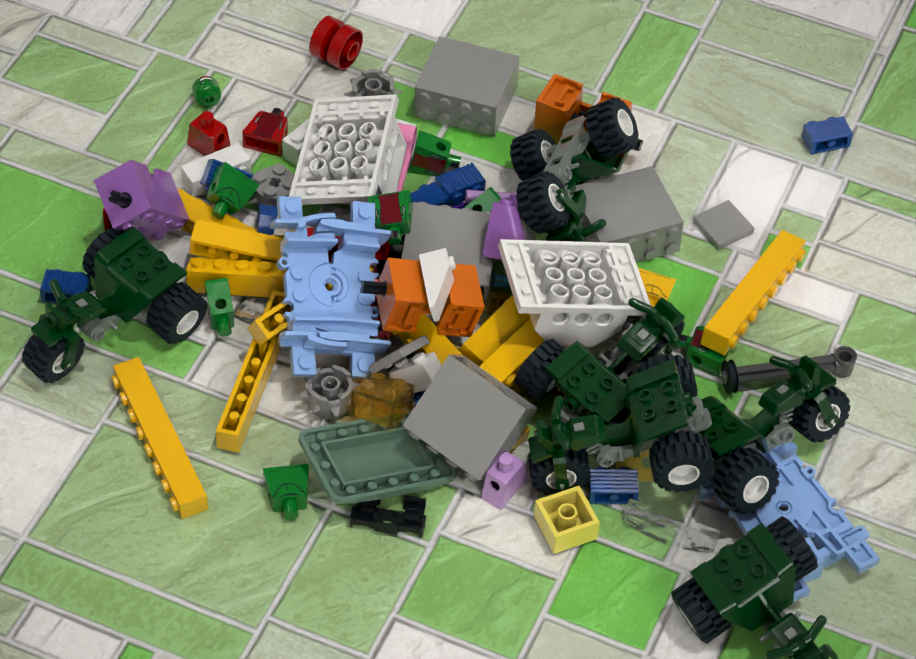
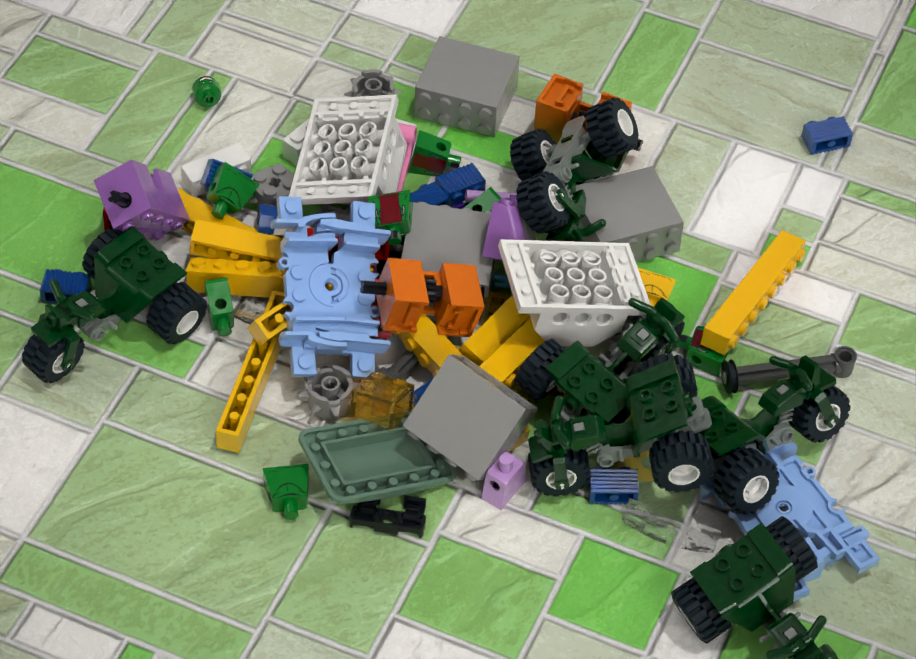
yellow brick [111,357,208,519] -> none
red torso [187,111,231,156] -> none
red torso [242,108,288,157] -> none
red wheel [309,15,363,70] -> none
light grey tile [368,335,430,375] -> none
white brick [389,352,442,396] -> none
white slope [419,248,456,322] -> none
light yellow brick [534,486,600,554] -> none
light grey tile [693,200,755,250] -> none

